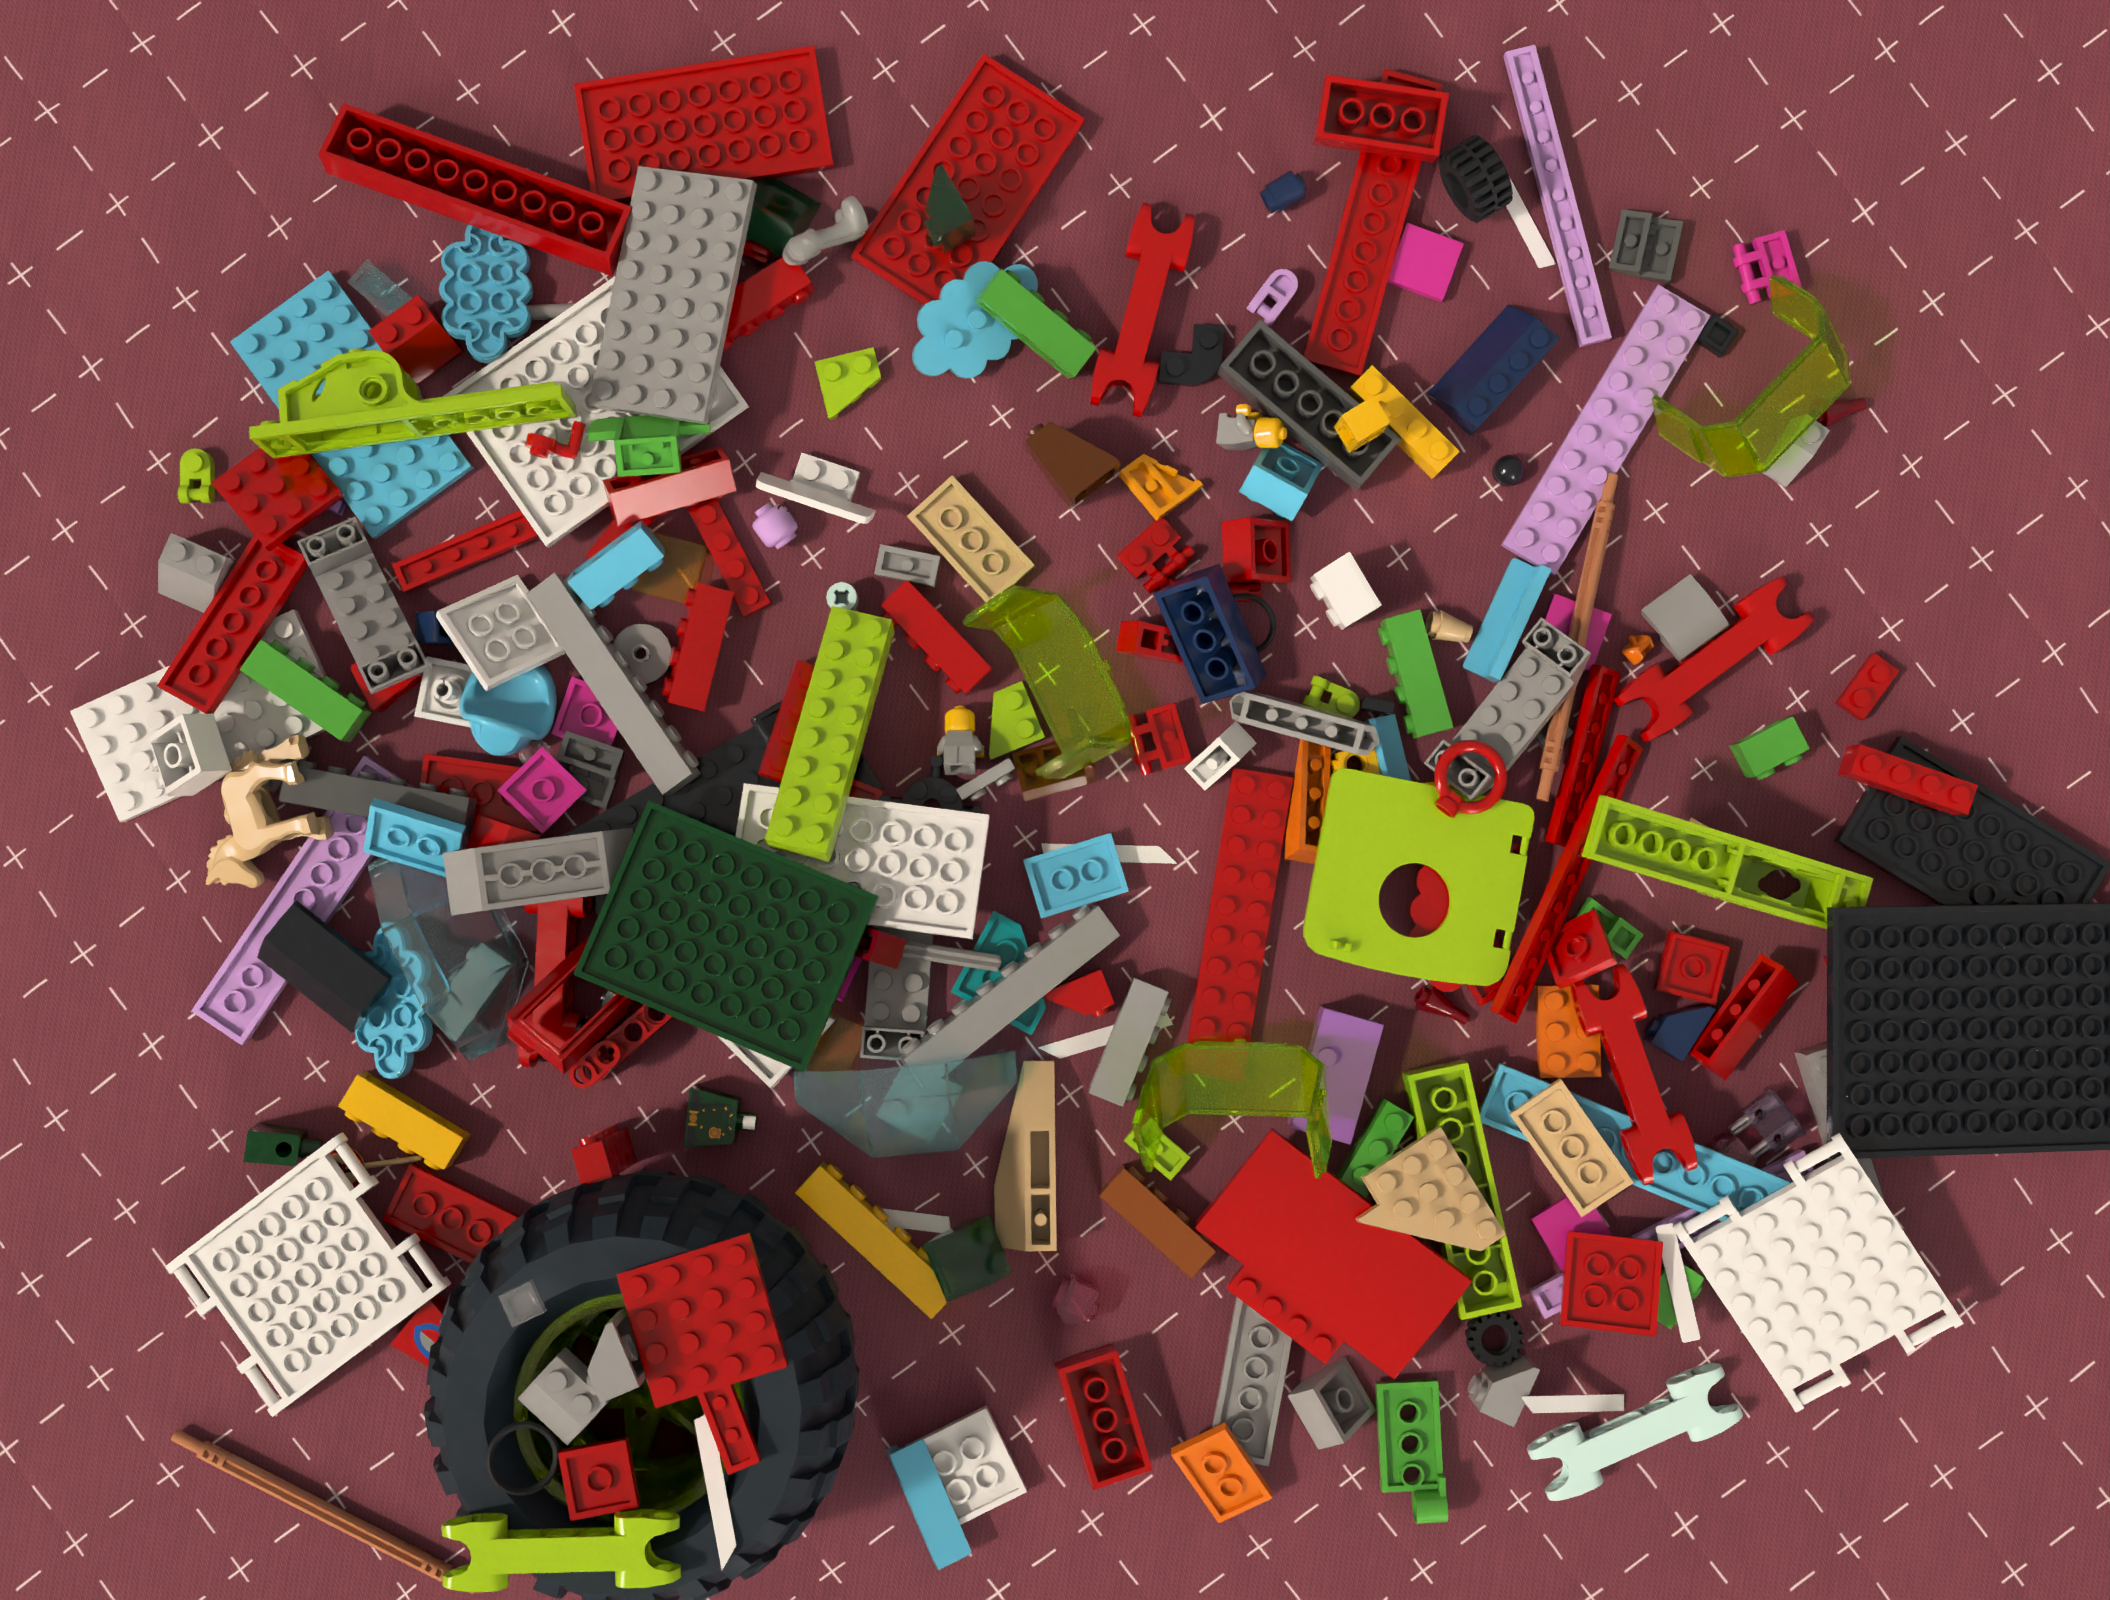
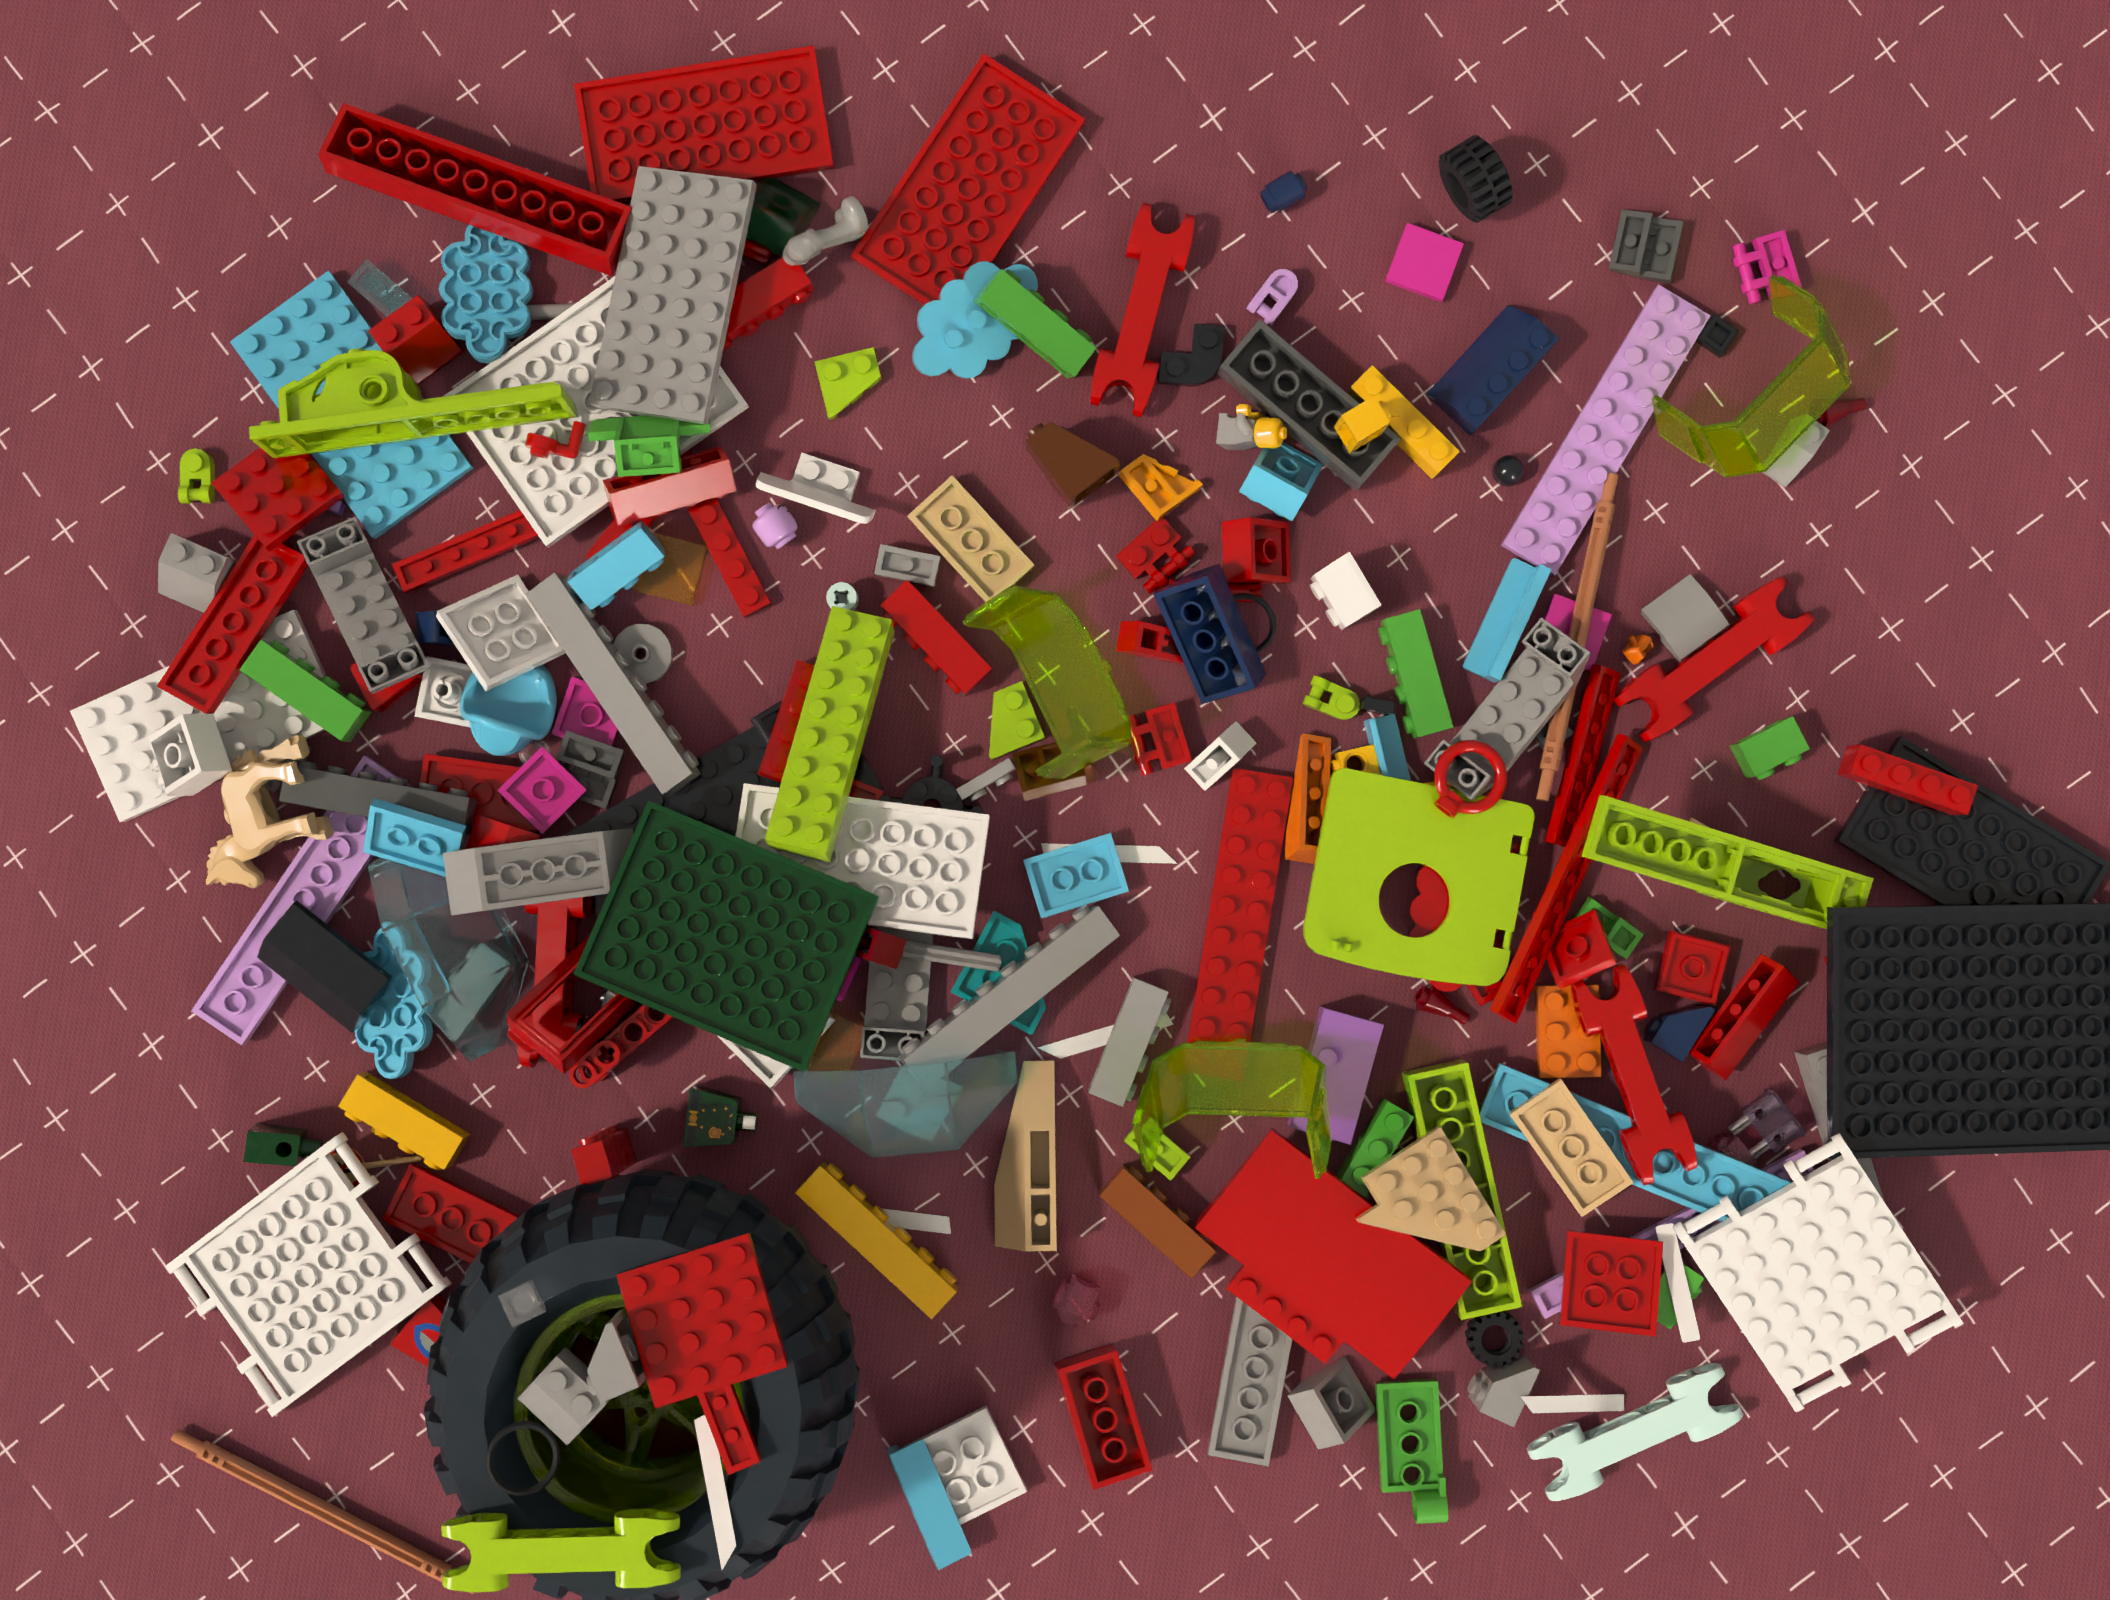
red plate [558,1437,640,1521] -> none
red brick [661,583,734,712] -> none
clear green slope [923,1215,1012,1302] -> none
clear green slope [924,164,975,253] -> none
light grey piece [937,706,984,775] -> none
red slope [1045,968,1115,1018] -> none
orange plate [1171,1422,1272,1523] -> none
light grey brick [1229,691,1380,756] -> none
red plate [1303,68,1443,378] -> none
red brick [1313,74,1449,163] -> none
tan cone [1425,610,1473,643] -> none
lavender plate [1503,45,1612,348] -> none
white sticker [1506,178,1556,268] -> none
dark pink tile [1529,1195,1612,1272] -> none
red plate [1835,653,1899,721] -> none

